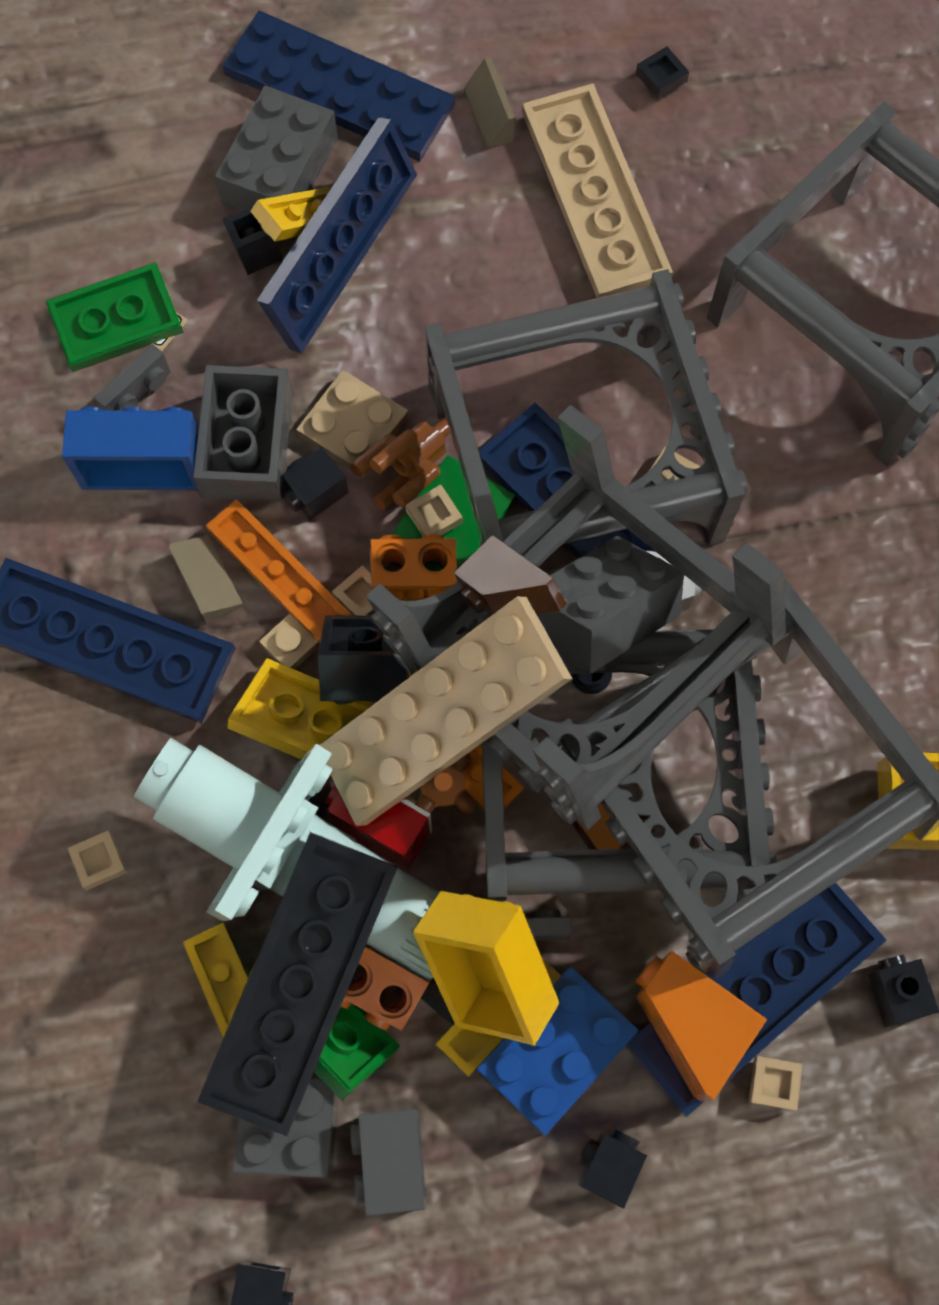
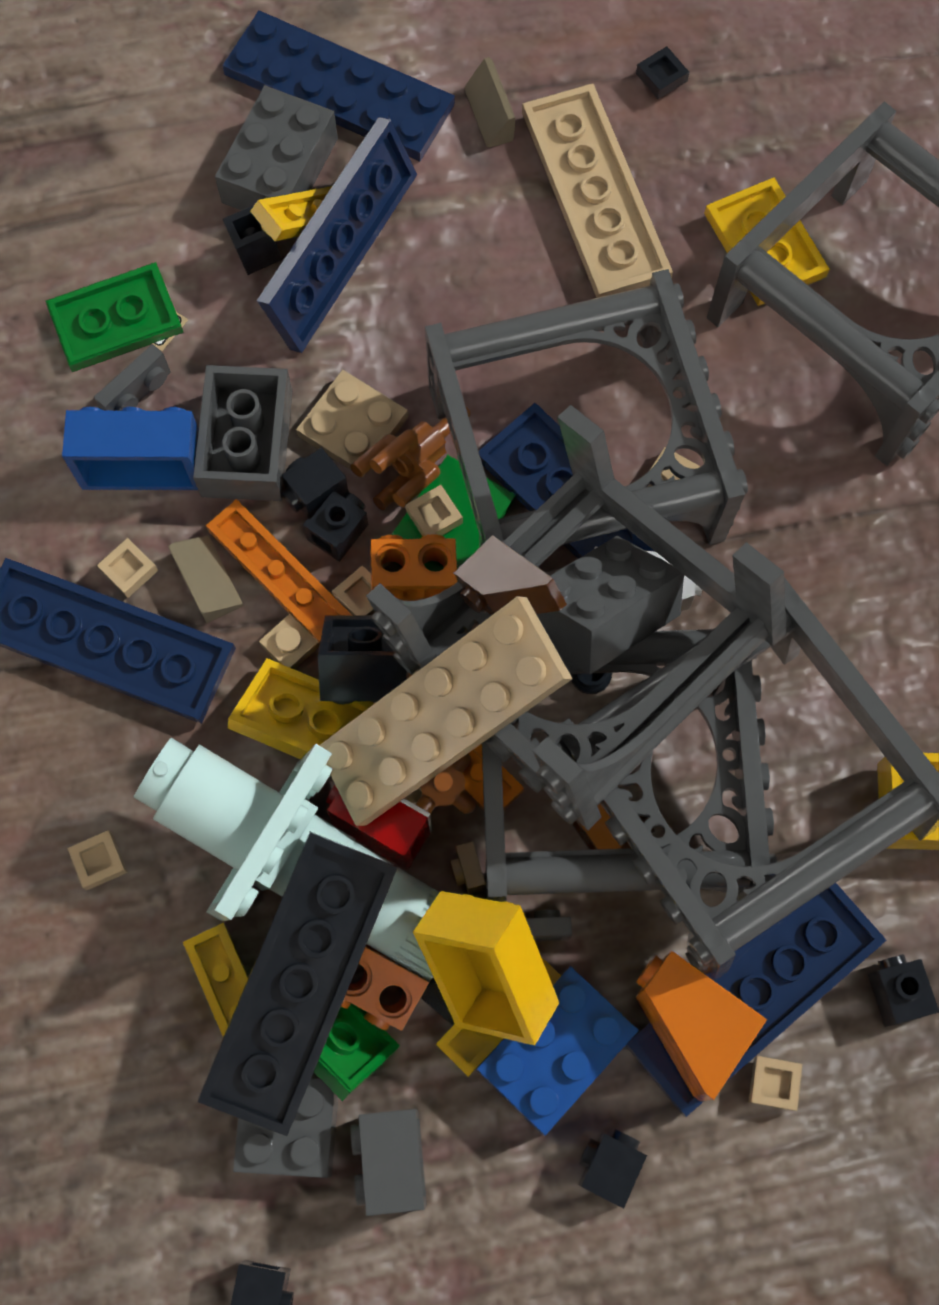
none -> tan plate [97,538,158,598]
none -> black brick [303,490,369,562]
none -> tan plate [450,842,485,895]
none -> yellow plate [704,177,830,306]

